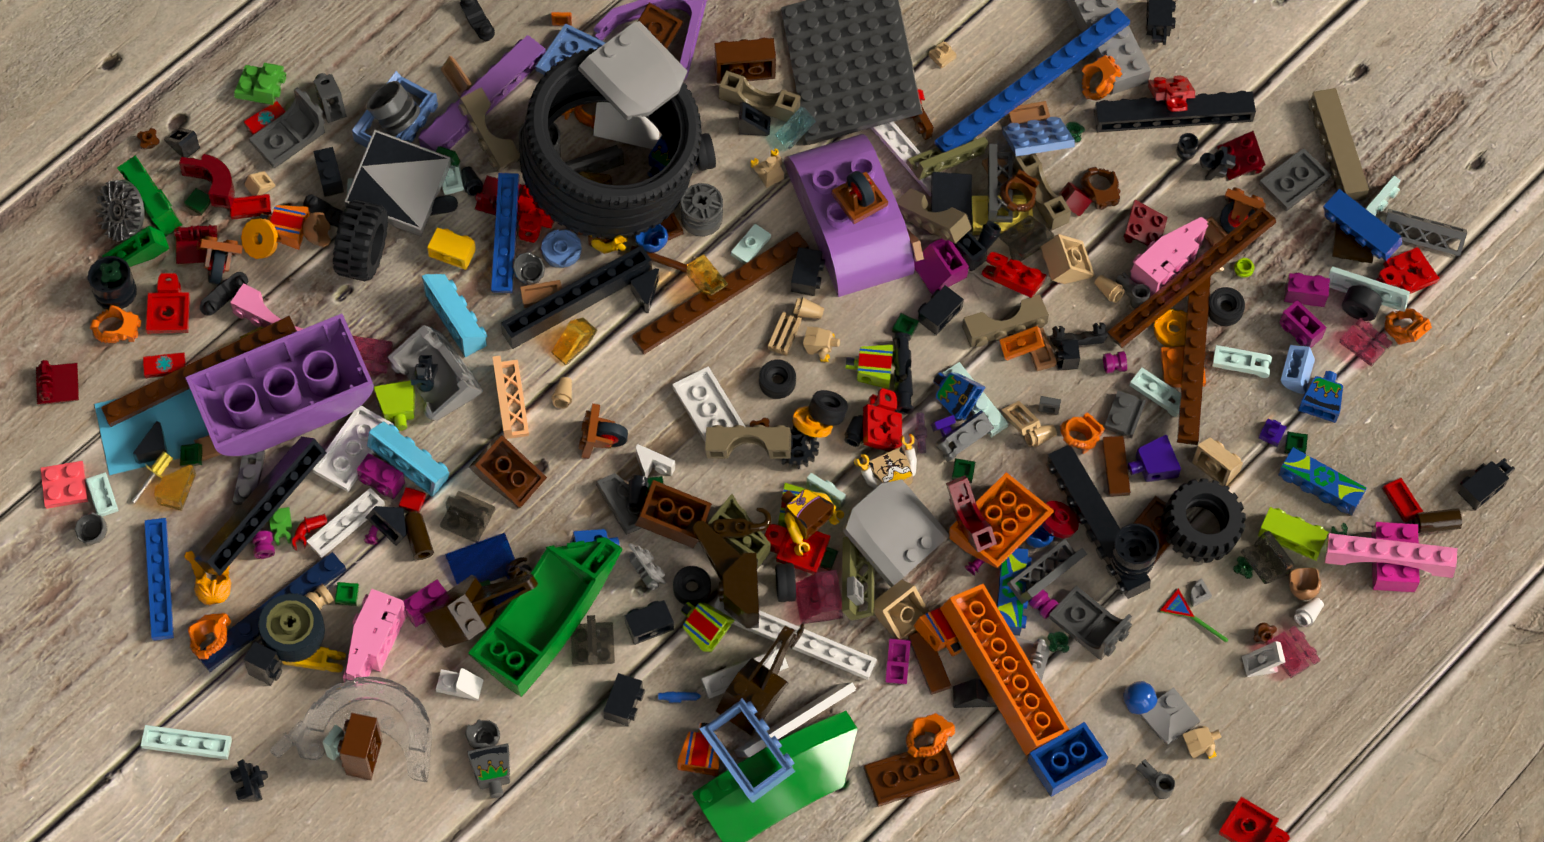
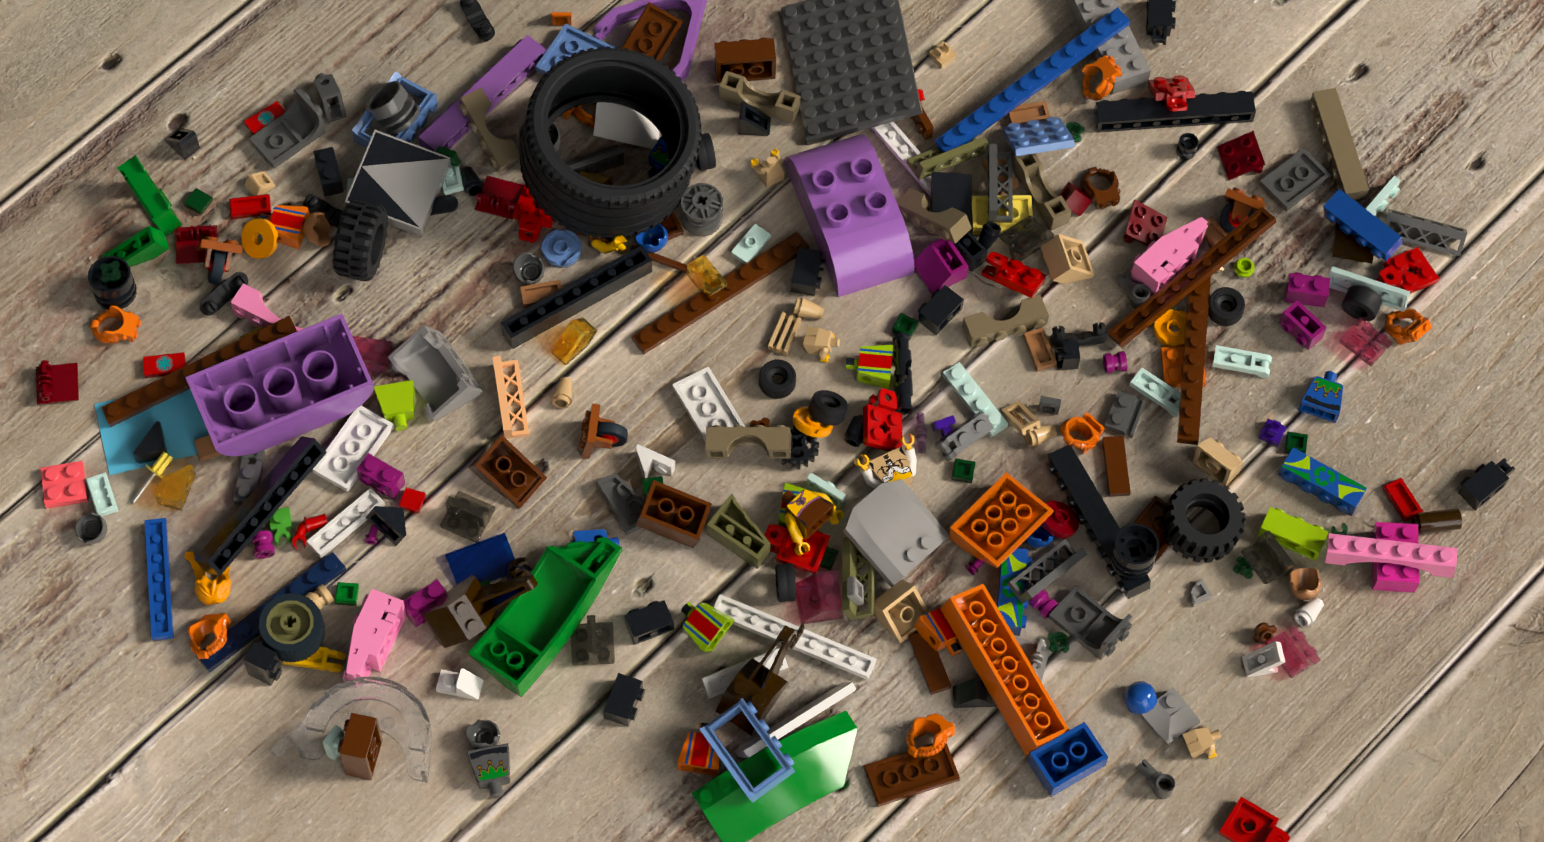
flat silver wheel [96,180,144,241] -> none
reddish brown plate [137,128,160,149] -> none
light aqua plate [141,725,232,760] -> none
red plate [146,273,190,334] -> none
dark red arch [179,154,235,209] -> none
dark green tile [180,443,203,467] -> none
black hips [230,759,268,802] -> none
bright green plate [234,63,286,105] -> none
medium azure slope [367,421,450,497] -> none
dark brown brick [404,511,434,560] -> none
black hips [411,355,438,392] -> none
medium azure slope [422,274,488,357] -> none
yellow brick [427,227,476,270] -> none
medium nougat tile [441,56,472,97] -> none
blue plate [491,173,520,293] -> none
light grey wedge [578,21,687,120] -> none
light grey hinge [628,543,667,590] -> none
black cone [629,475,649,508] -> none
black slope [630,268,660,313] -> none
blue piece [658,691,701,703] -> none
black tyre [673,566,711,606] -> none
dark brown slope [693,508,771,628] -> none
clear light blue plate [775,106,816,150] -> none
dark orange plate [831,171,888,225] -> none
magenta slope [885,638,911,684] -> none
medium nougat tile [907,229,924,262] -> none
blue torso [933,372,986,420] -> none
dark red arch [946,475,997,552] -> none
orange plate [999,326,1045,361] -> none
reddish brown piece [1000,170,1040,212] -> none
tan cone [1094,275,1125,303] -> none
dark purple torso [1128,435,1181,482] -> none
piece [1160,588,1228,642] -> none
black hips [1199,146,1236,181] -> none
light blue brick [1281,345,1315,394] -> none

